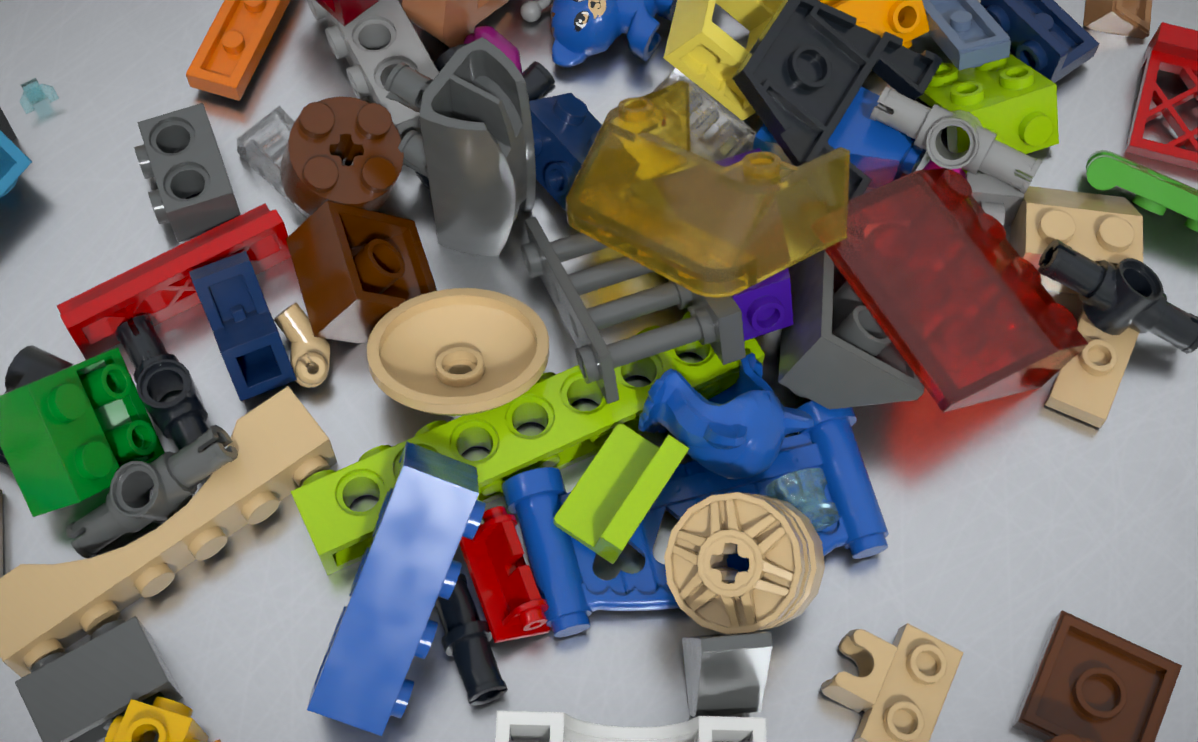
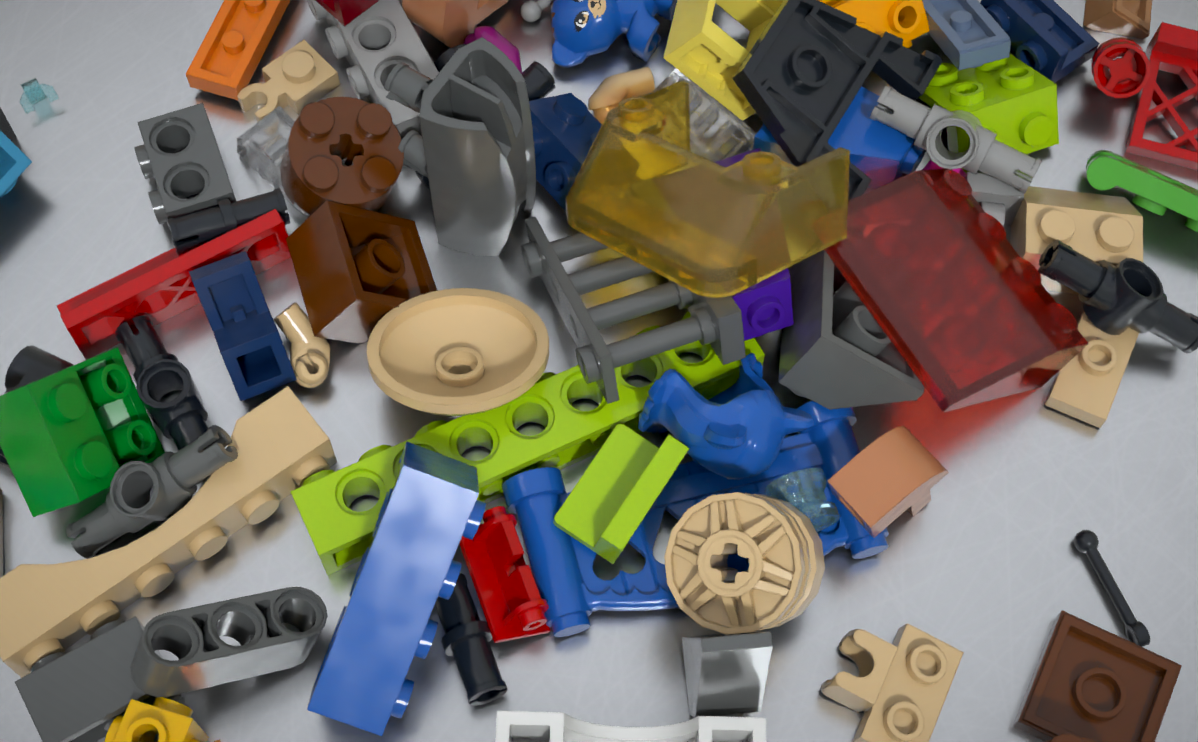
none -> dark grey beam [130,587,328,697]
none -> black pin [167,188,290,255]
none -> tan plate [237,40,340,130]
none -> tan arm [588,66,655,127]
none -> nougat brick [827,426,949,538]
none -> black hinge [1074,530,1150,647]
none -> red wheel [1091,37,1150,99]

